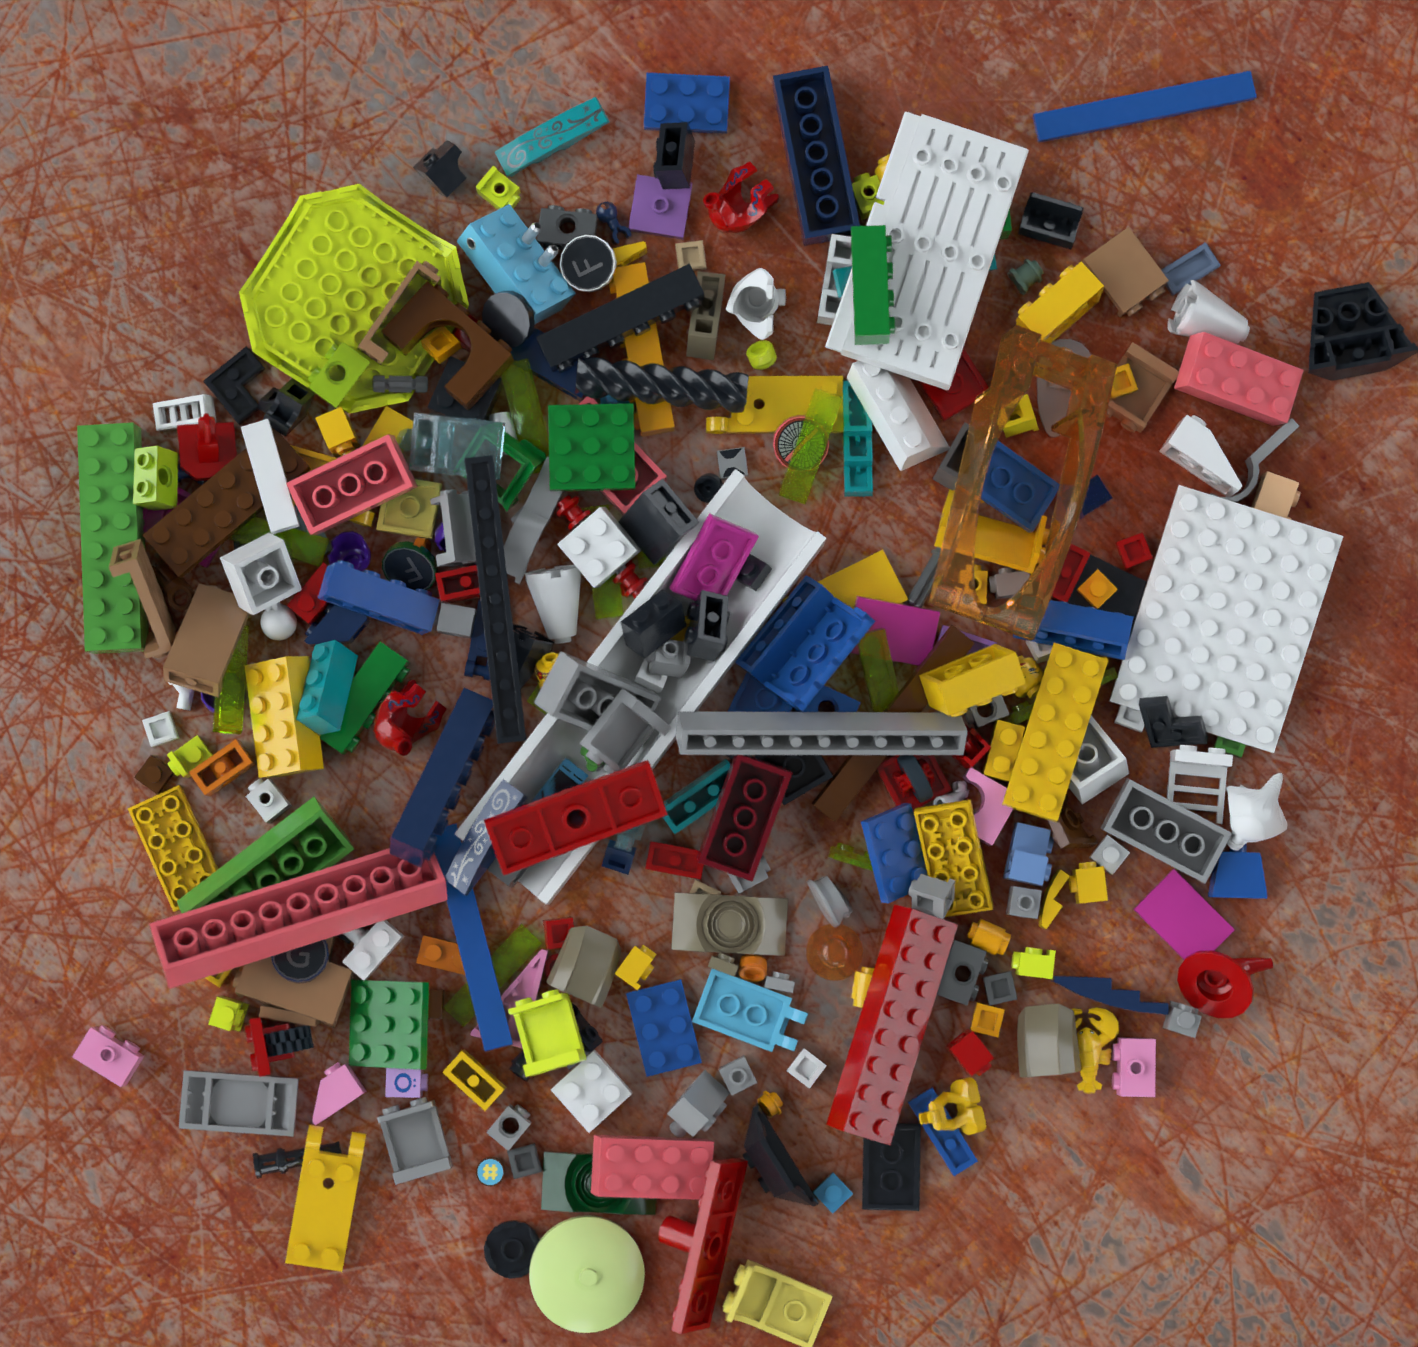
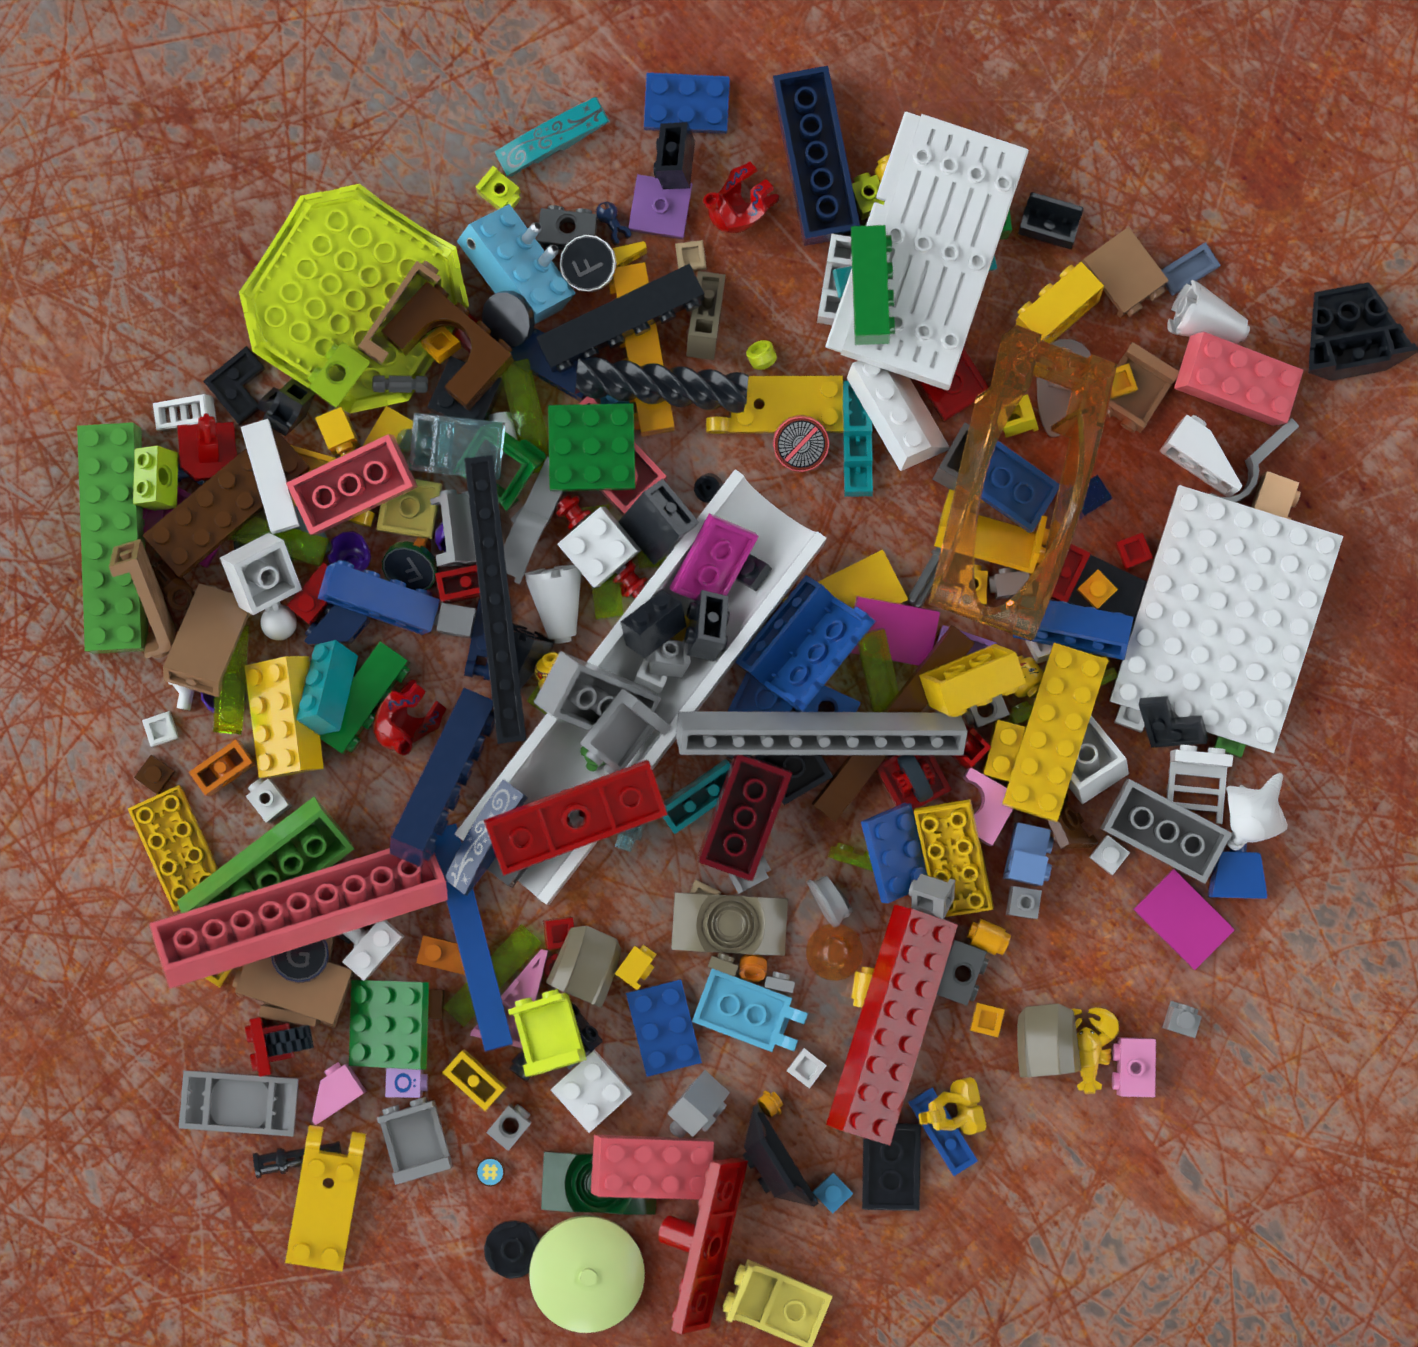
bright pink brick [72,1025,144,1087] -> none
neon yellow bracket [167,735,213,778] -> none
neon yellow brick [208,996,250,1032] -> none
black brick [413,140,466,197] -> none
dark grey tile [507,1143,542,1179] -> none
tile [530,757,589,803] -> none
dark blue plate [602,839,637,875] -> none
red plate [645,841,704,880] -> none
light grey tile [717,447,748,480] -> none
light grey brick [718,1055,757,1096] -> none
white piece [726,268,786,340] -> none
clear neon green plate [778,388,842,504] -> none
white arm [934,781,969,805] -> none
red brick [945,1028,994,1076] -> none
dark grey plate [982,971,1017,1005] -> none
sand green brick [1007,259,1044,295] -> none
neon yellow brick [1011,947,1056,979] -> none
blue tile [1032,71,1257,143] -> none
yellow slope [1038,869,1070,929] -> none
dark blue slope [1051,976,1169,1015] -> none
yellow brick [1068,861,1108,904] -> none
red piece [1177,950,1273,1019] -> none

